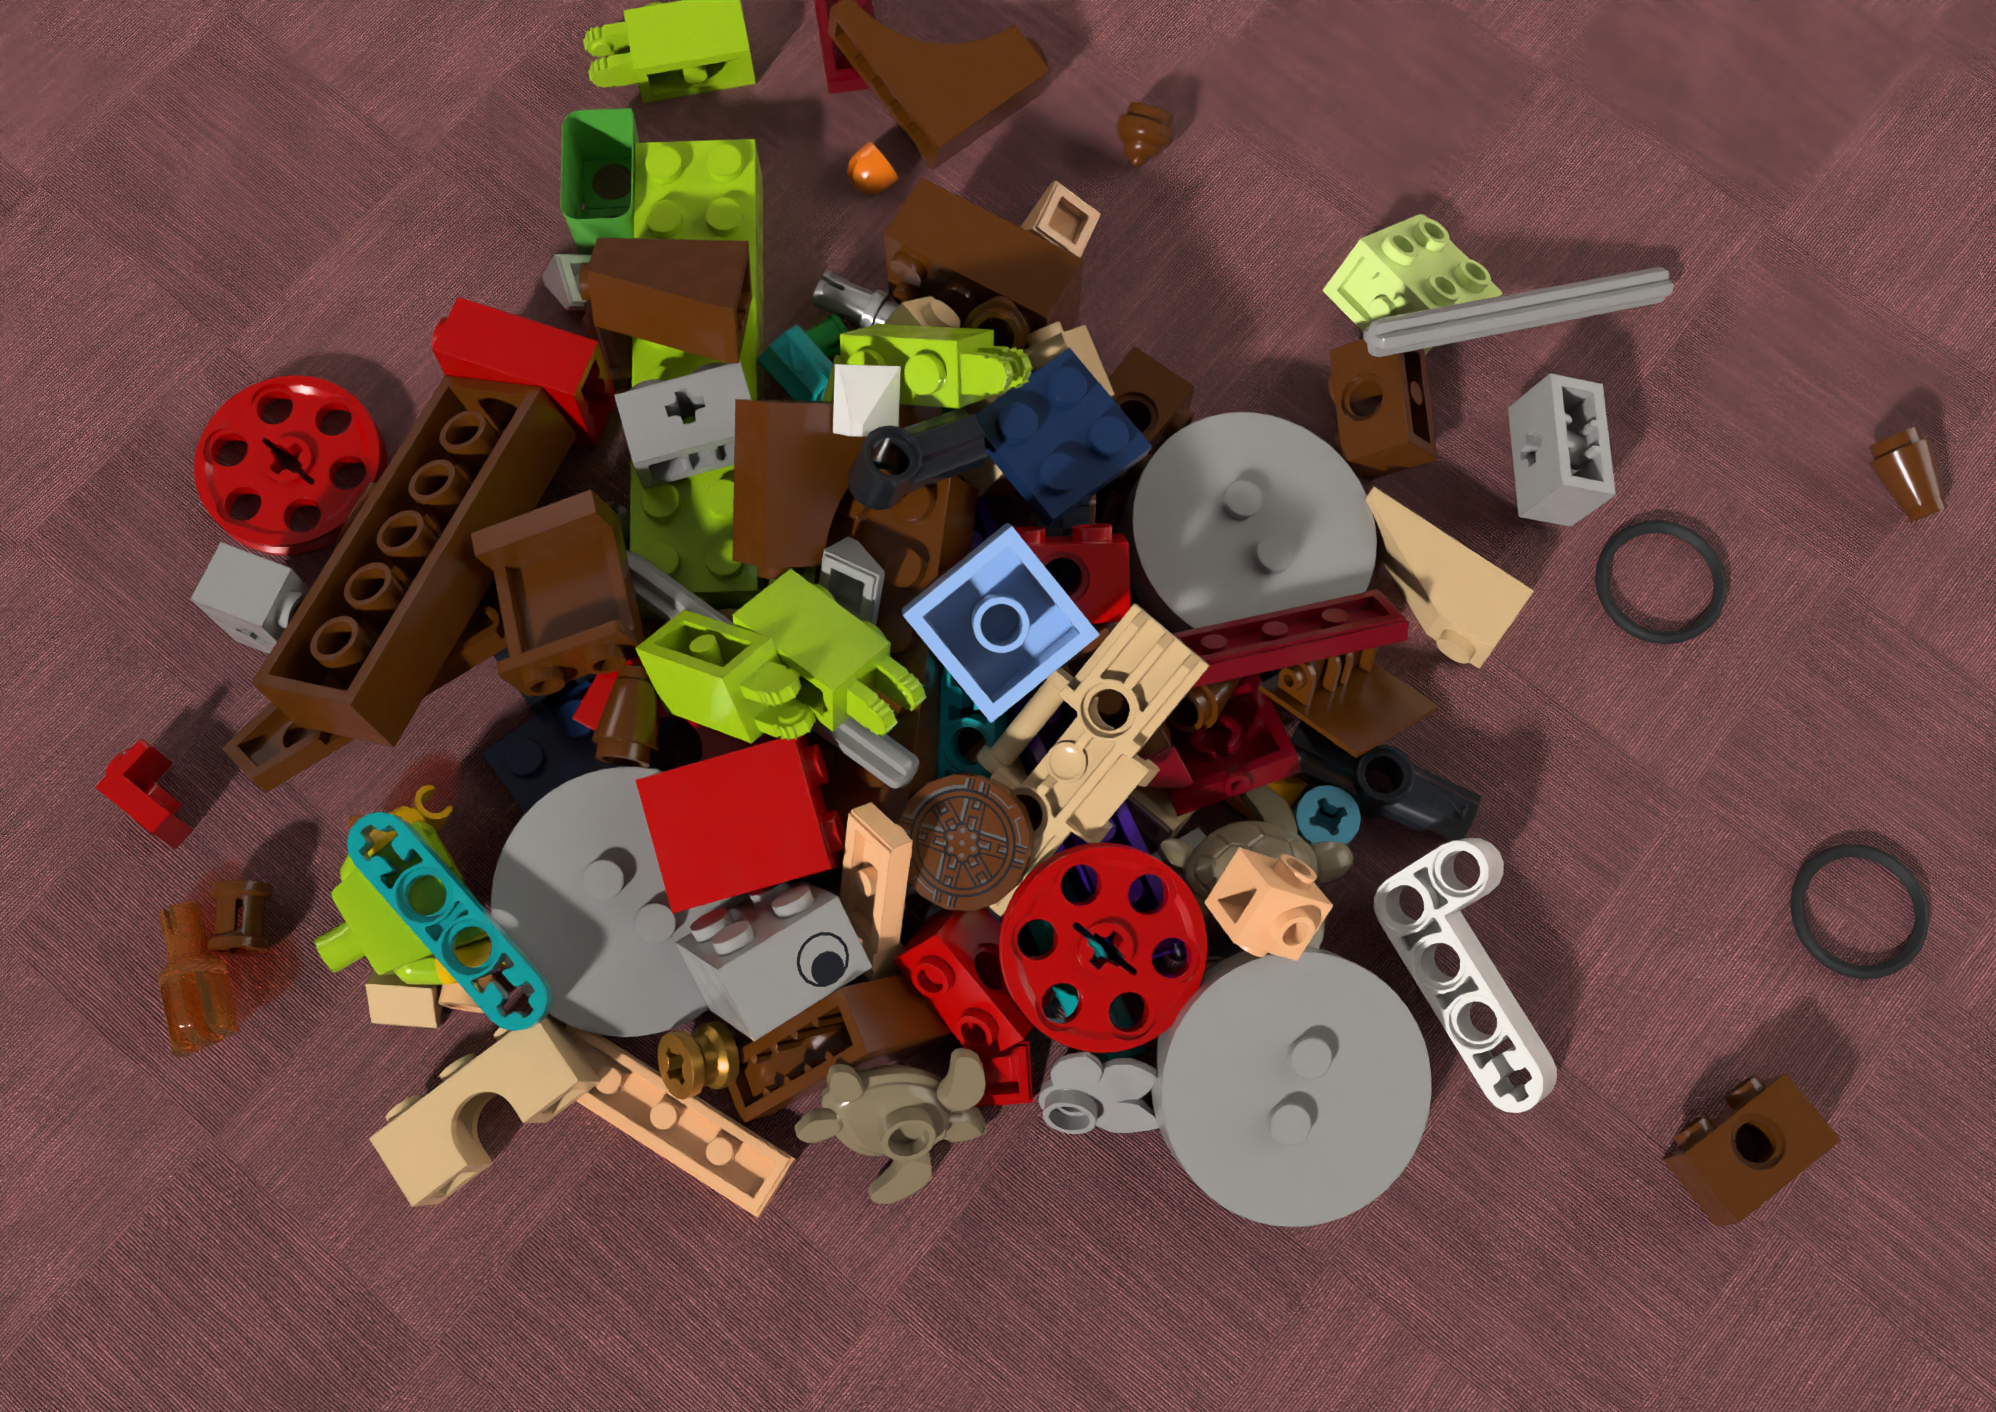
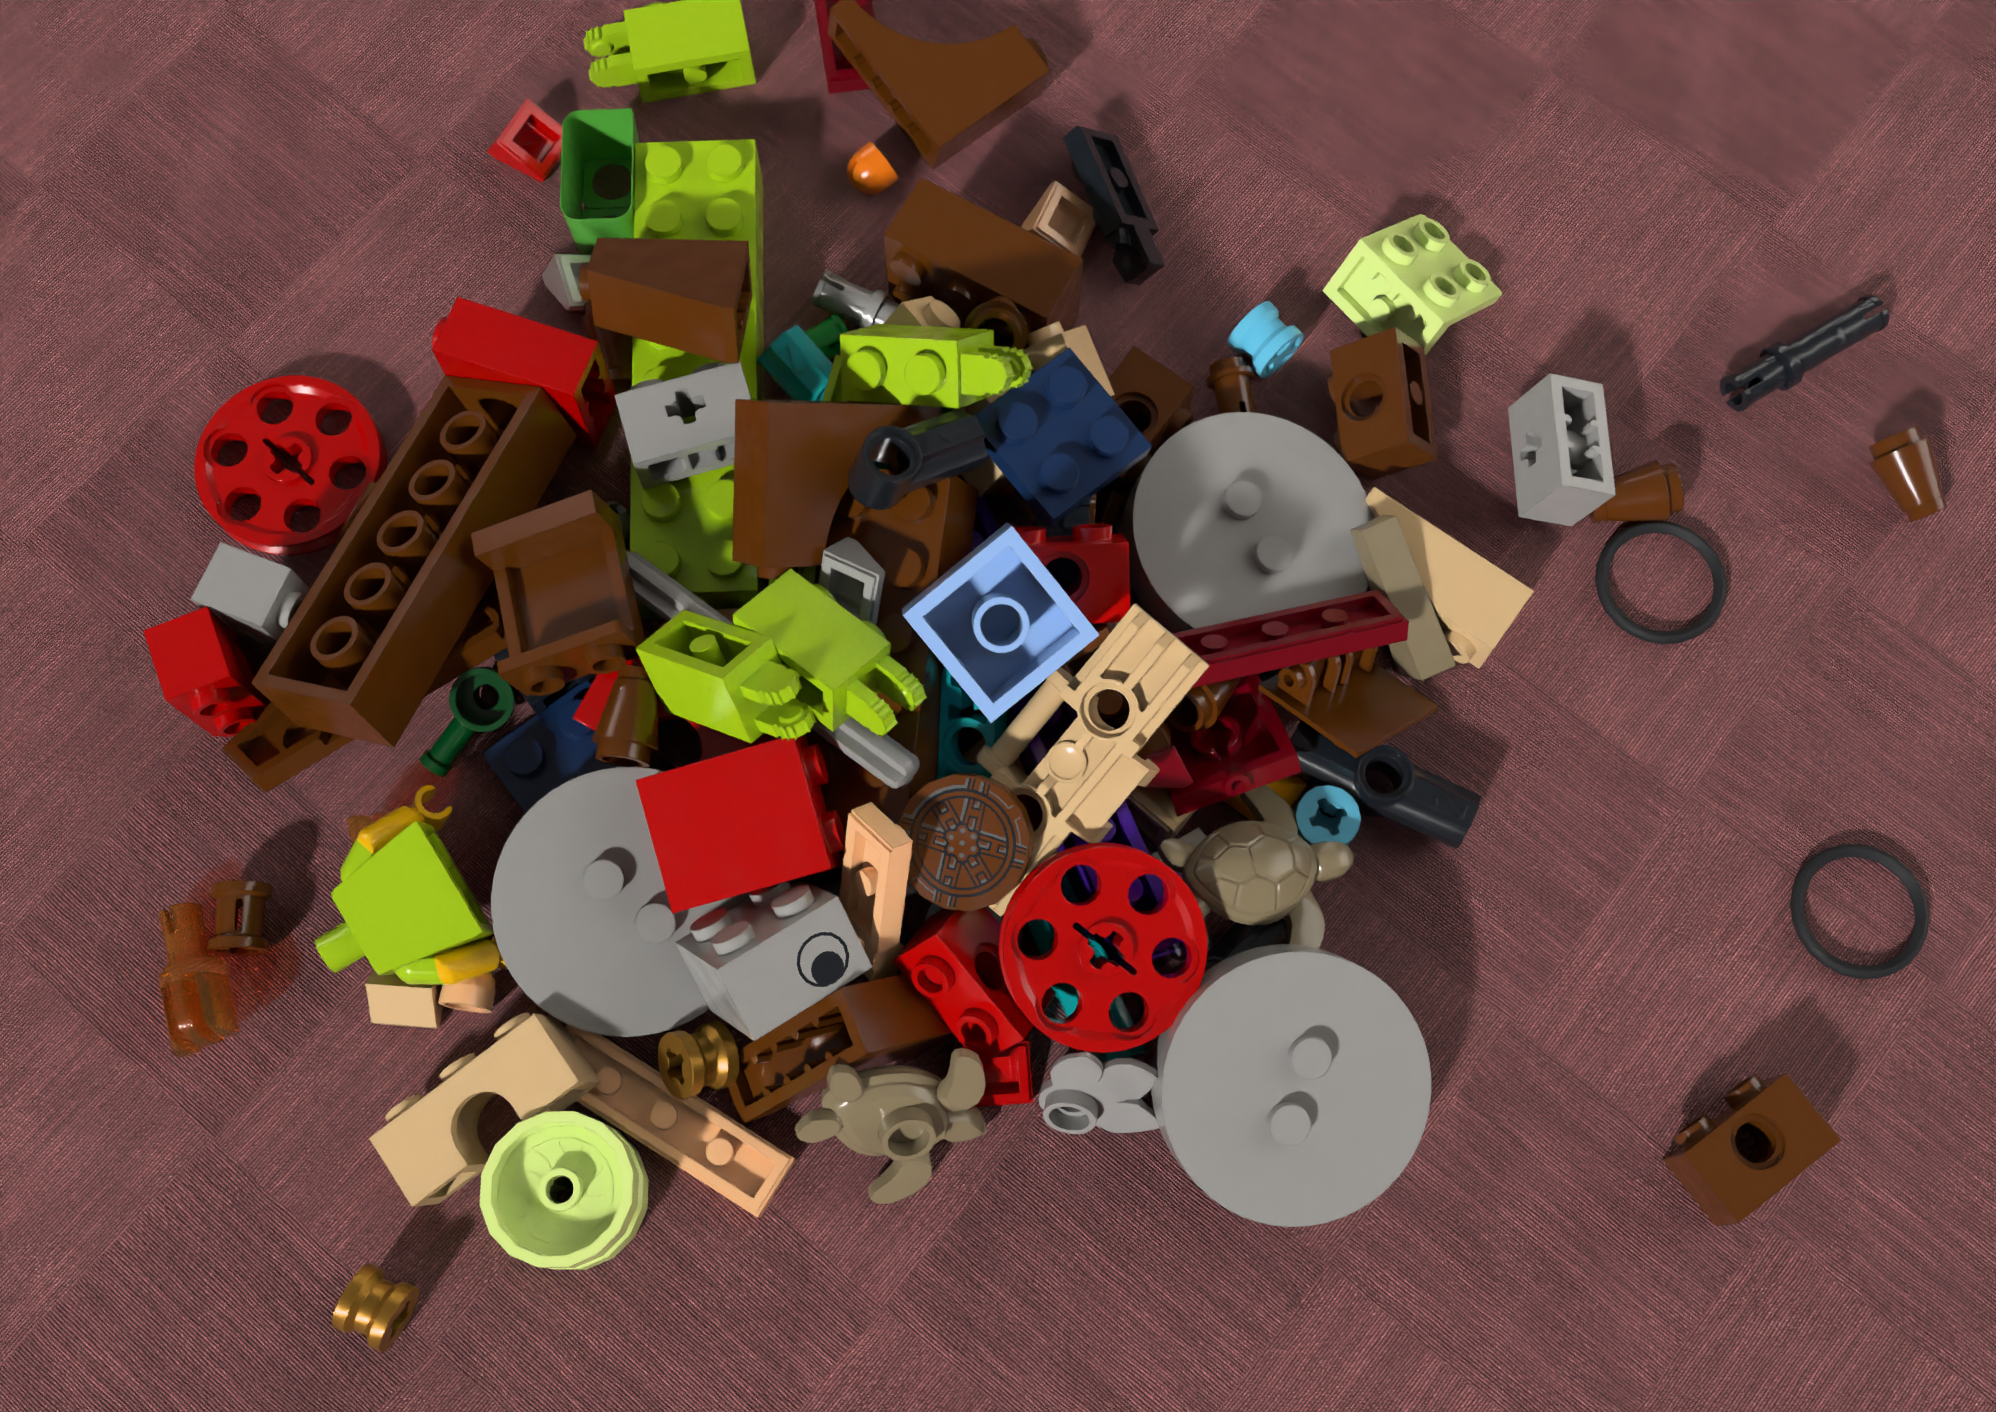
red bracket [95,739,193,849] -> none
teal beam [347,812,553,1031] -> none
white slope [833,364,901,437] -> none
reddish brown plate [1117,102,1175,167] -> none
light nougat brick [1204,847,1333,961] -> none
light grey axle [1363,267,1674,357] -> none
white beam [1374,838,1557,1113] -> none
none -> red brick [143,606,271,737]
none -> pearl gold wheel [331,1263,420,1352]
none -> dark green bar [419,667,517,777]
none -> yellowish green wheel [480,1111,649,1270]
none -> red slope [487,98,562,183]
none -> black hinge [1063,126,1165,285]
none -> reddish brown pin [1206,356,1257,414]
none -> medium azure wheel [1227,301,1304,379]
none -> dark tan piece [1350,515,1456,681]
none -> reddish brown cone [1589,460,1684,523]
none -> black pin [1720,294,1889,412]

